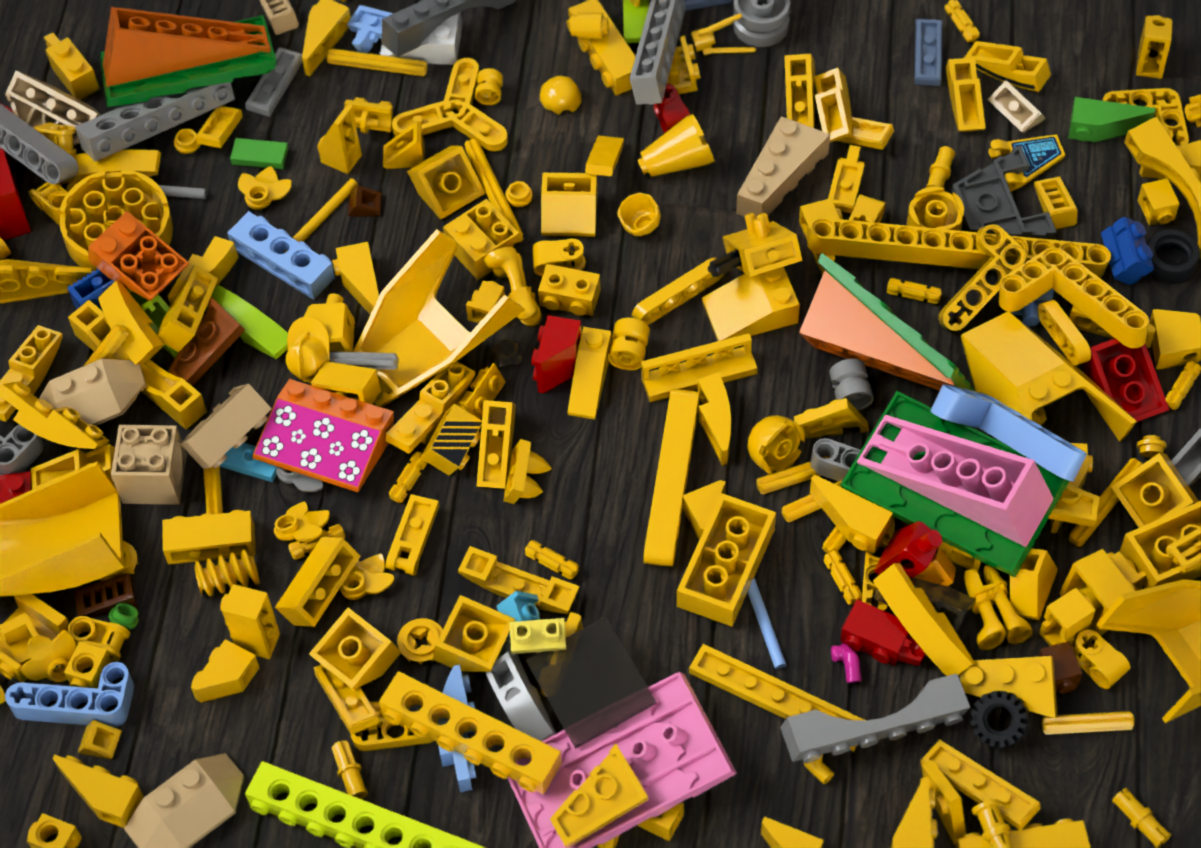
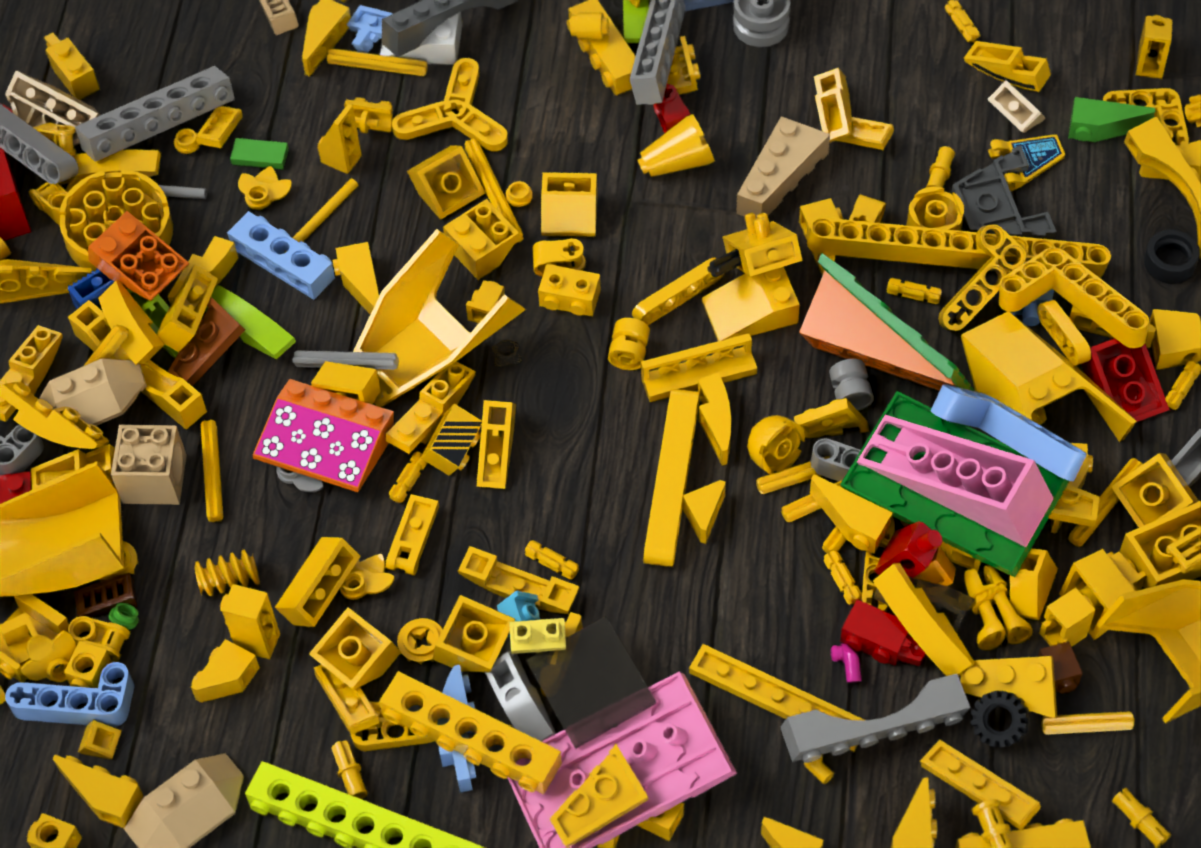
orange piece [100,7,276,107] -> none
yellow brick [162,510,256,564] -> none
tan wedge [180,383,272,469] -> none
medium azure plate [220,443,277,483] -> none
light grey tile [245,47,303,117] -> none
yellow plate [274,502,330,542] -> none
yellow piece [286,316,330,383] -> none
yellow axle [288,524,345,560] -> none
yellow torso [304,294,355,352] -> none
reddish brown slope [348,185,382,217] -> none
yellow slope [383,121,425,169] -> none
yellow hinge [456,363,506,420] -> none
yellow wheel [475,68,503,105] -> none
yellow piece [484,247,541,327] -> none
yellow tile [503,439,552,504] -> none
red slope [532,315,582,393] -> none
yellow hair [539,76,582,115] -> none
yellow slope [567,327,612,419] -> none
yellow tile [585,135,624,176] -> none
yellow hair [618,193,661,236] -> none
yellow brick [677,493,776,627] -> none
yellow plant [691,13,756,56] -> none
light blue bar [747,578,787,670] -> none
yellow slope [785,54,816,128] -> none
yellow hinge [828,145,864,213] -> none
sand blue tile [914,19,942,86] -> none
yellow wing [920,760,966,846] -> none
yellow slope [946,57,985,132] -> none
yellow slope [1034,177,1078,229] -> none
yellow piece [1072,630,1130,689] -> none
blue brick [1101,217,1154,285] -> none
yellow brick [1137,178,1180,226] -> none
yellow plate [1137,435,1167,458] -> none

